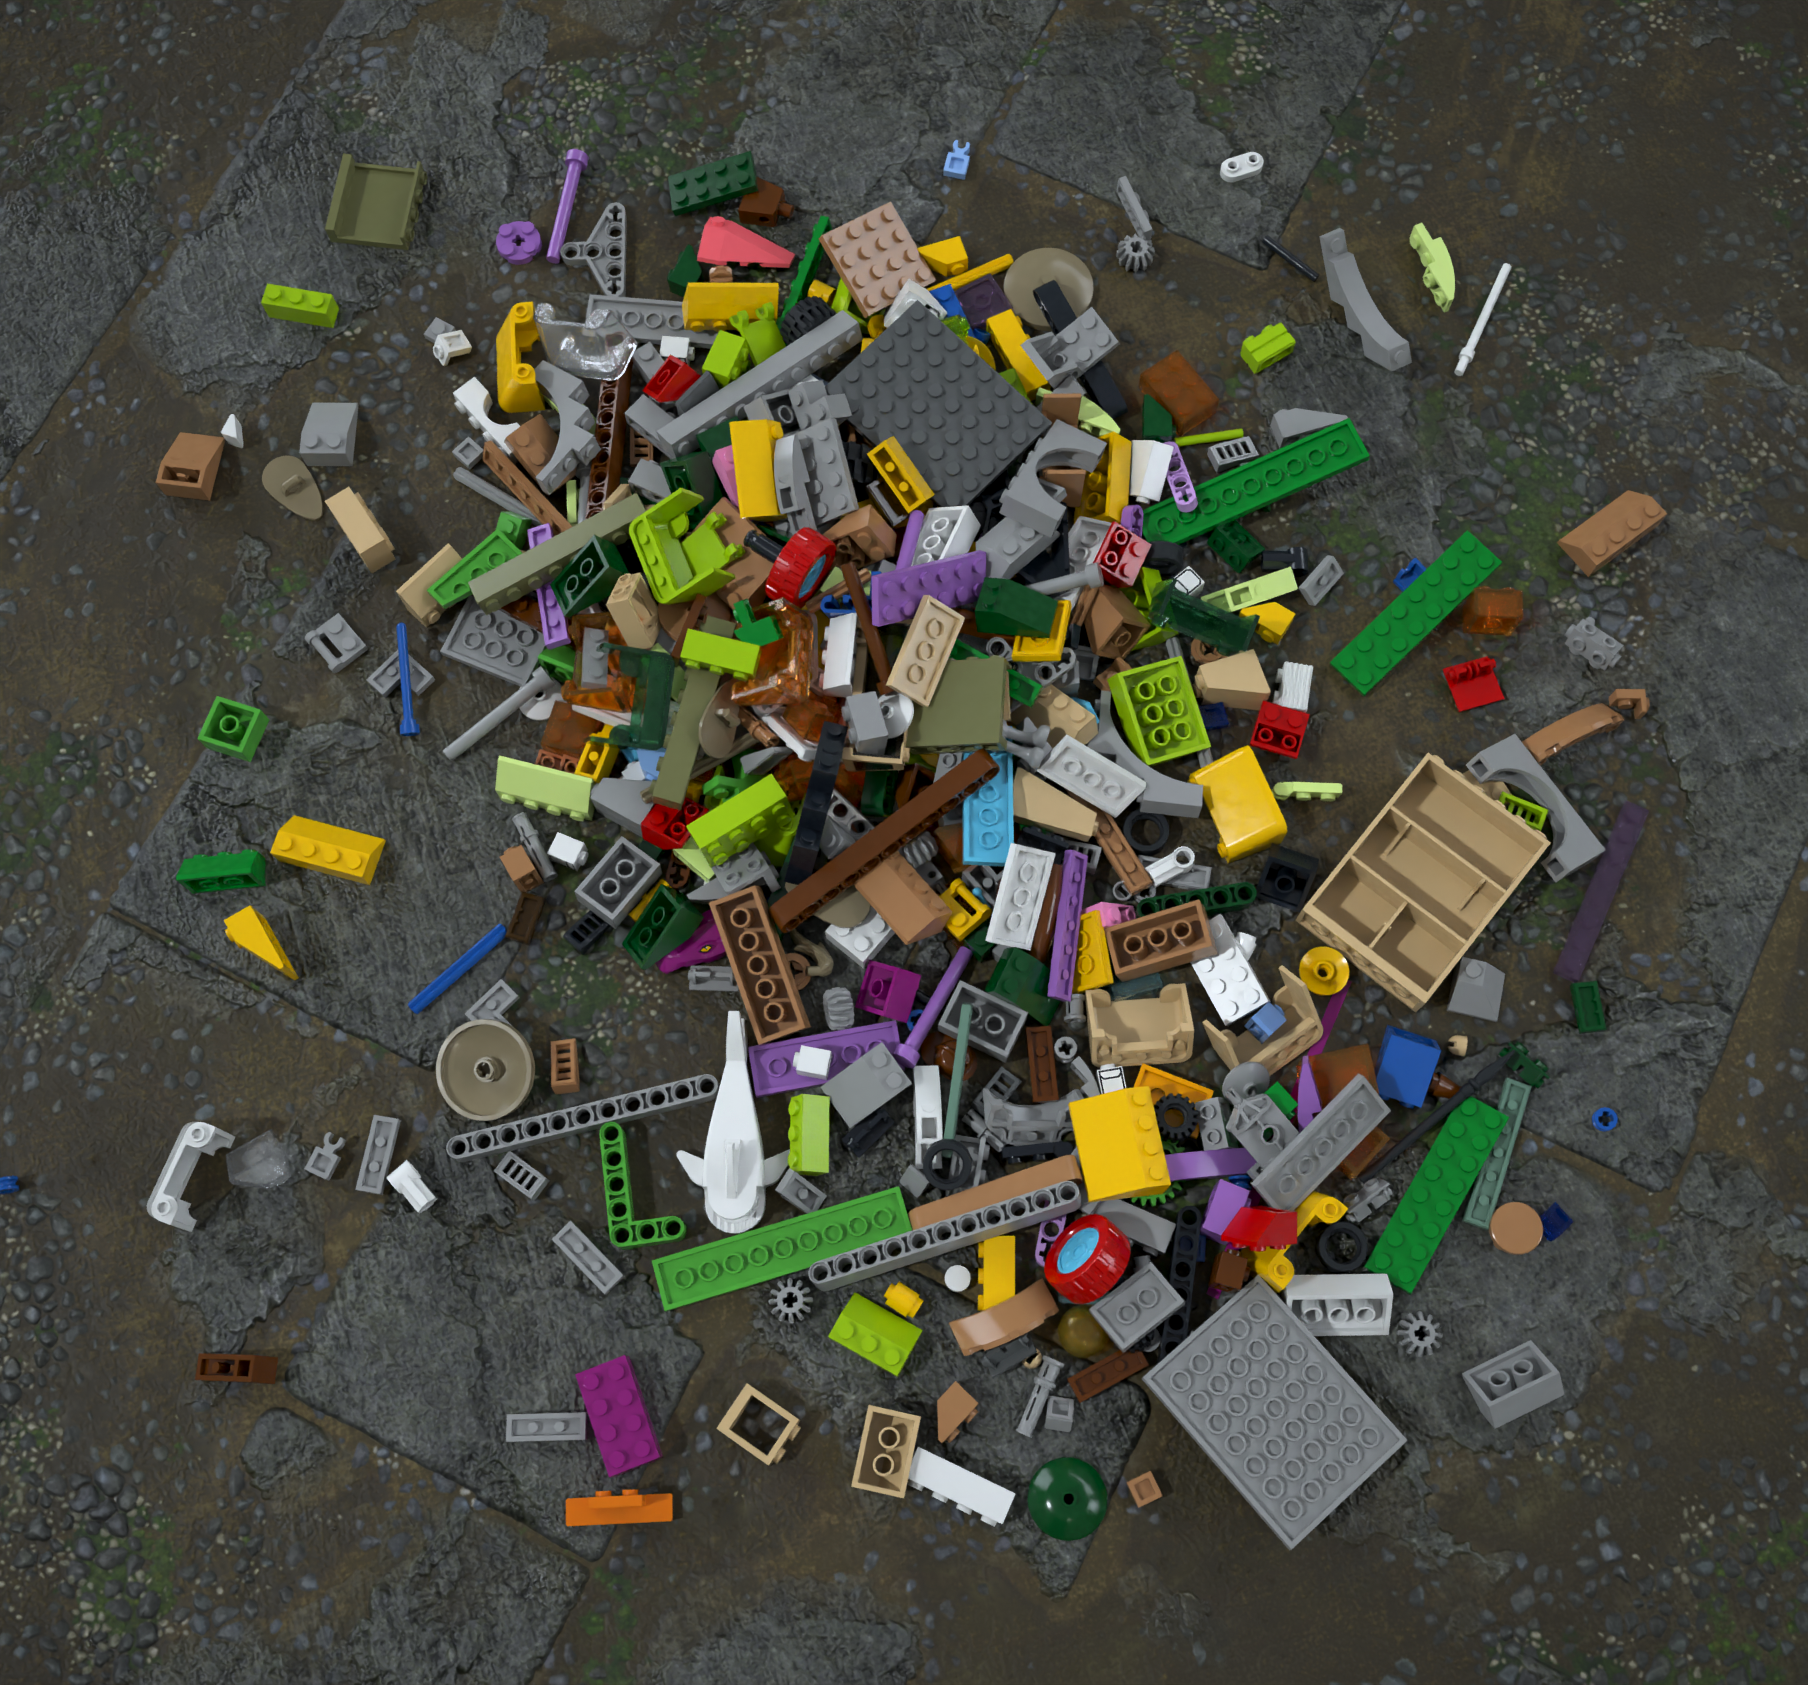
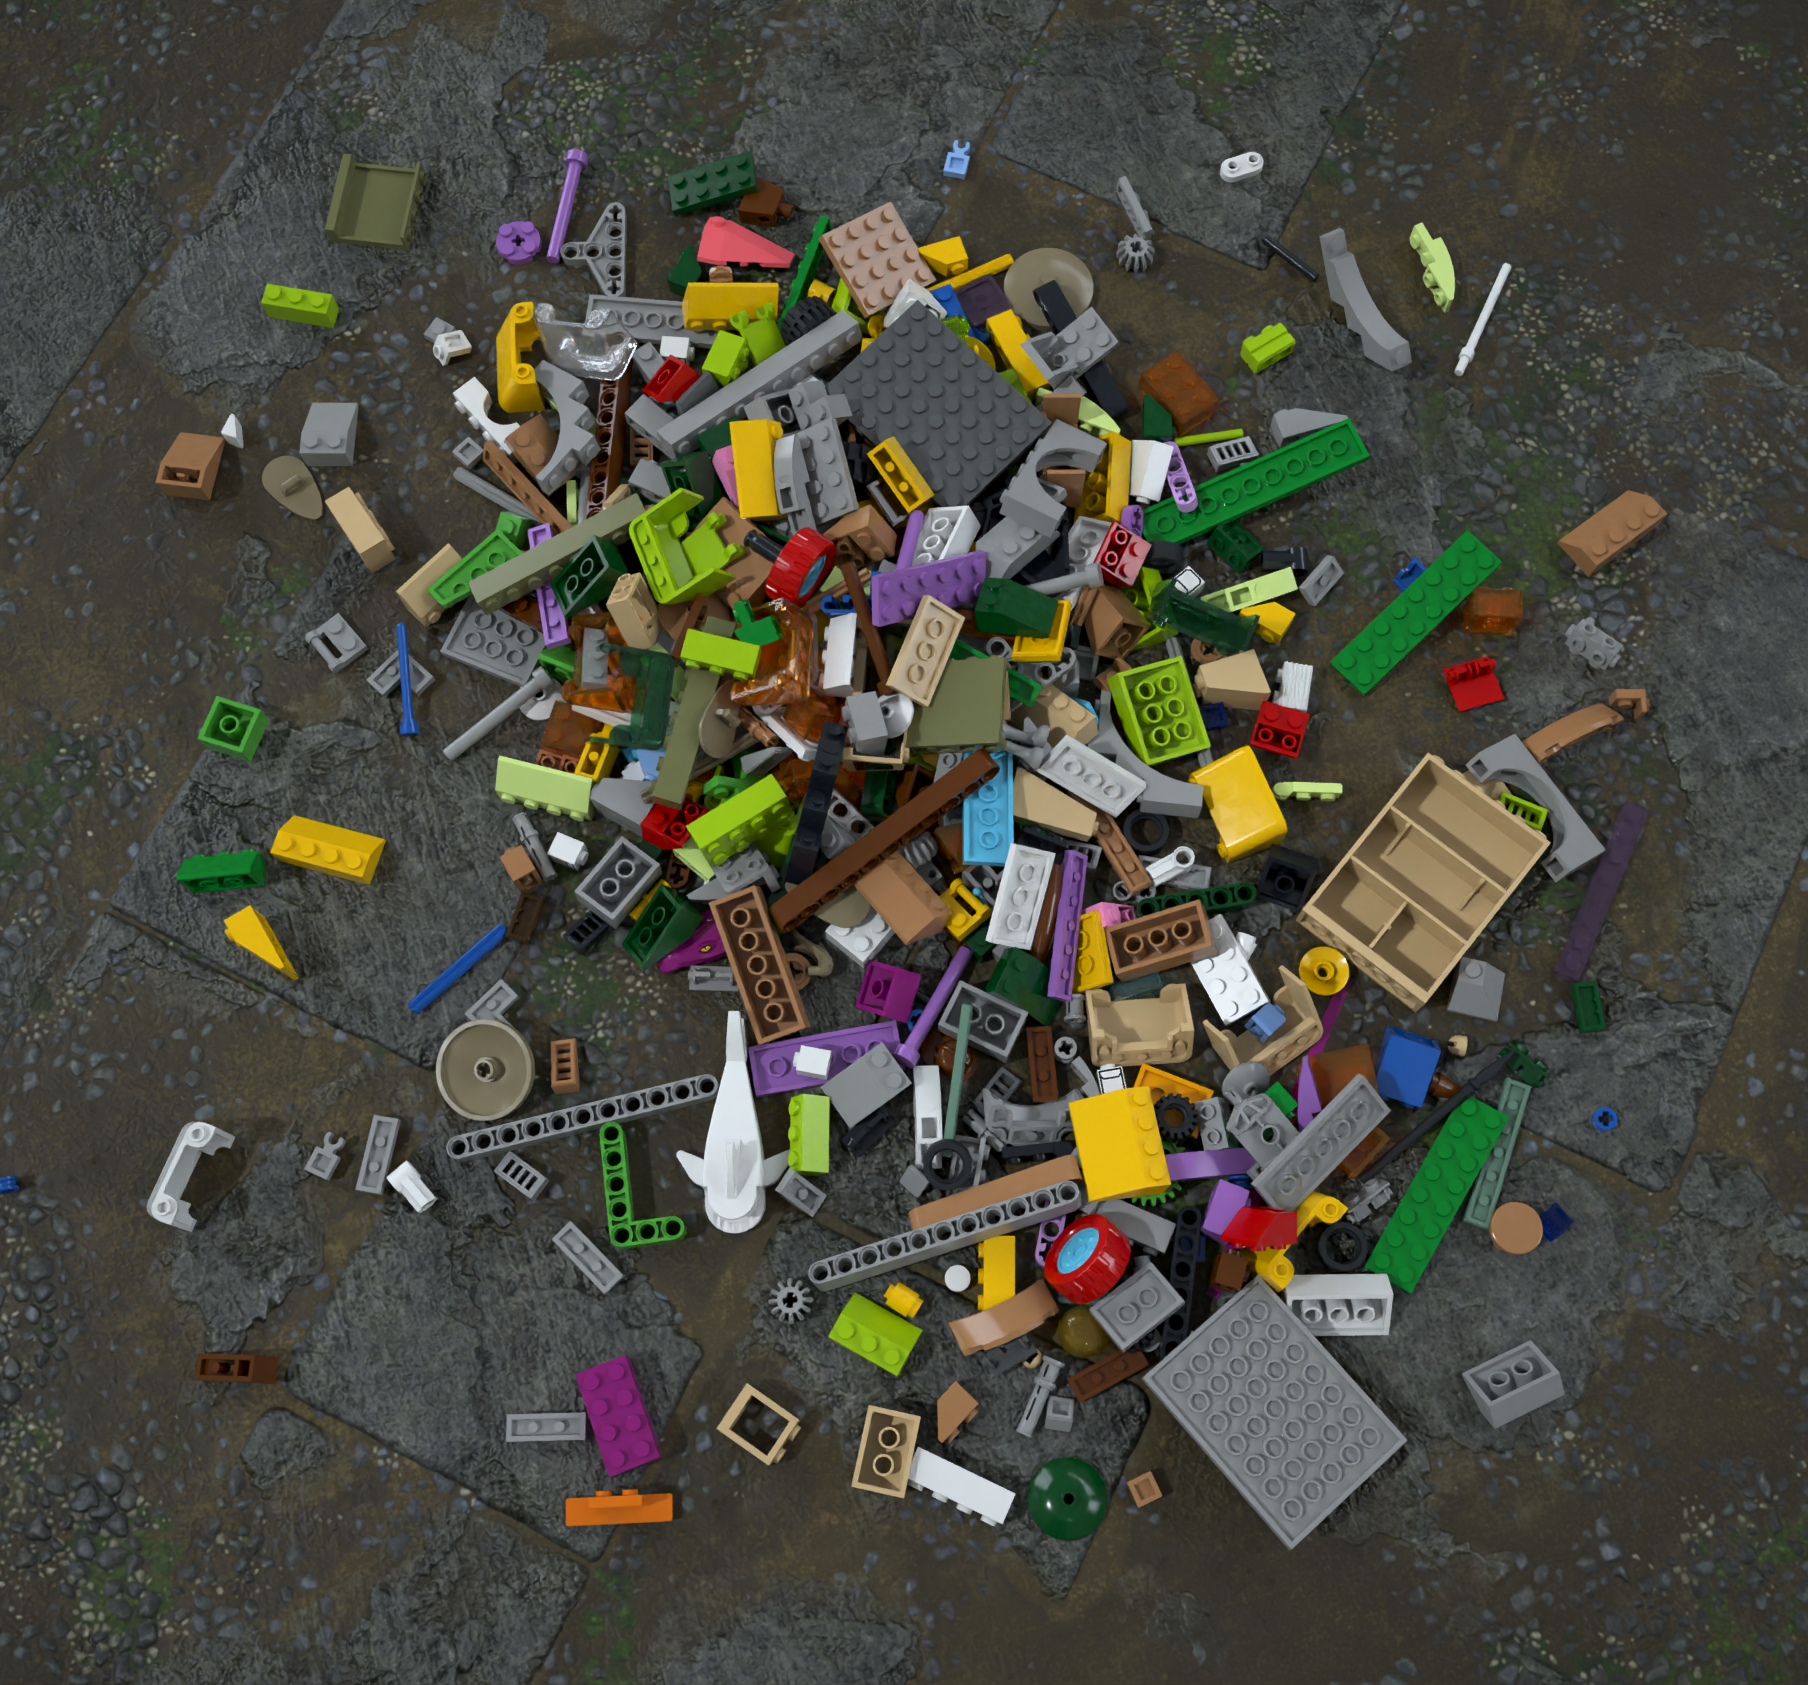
clear slope [226,1129,291,1189] -> none
bright green plate [652,1186,912,1312] -> none
light grey gear [822,987,855,1030] -> none
light grey gear [1396,1311,1443,1357] -> none

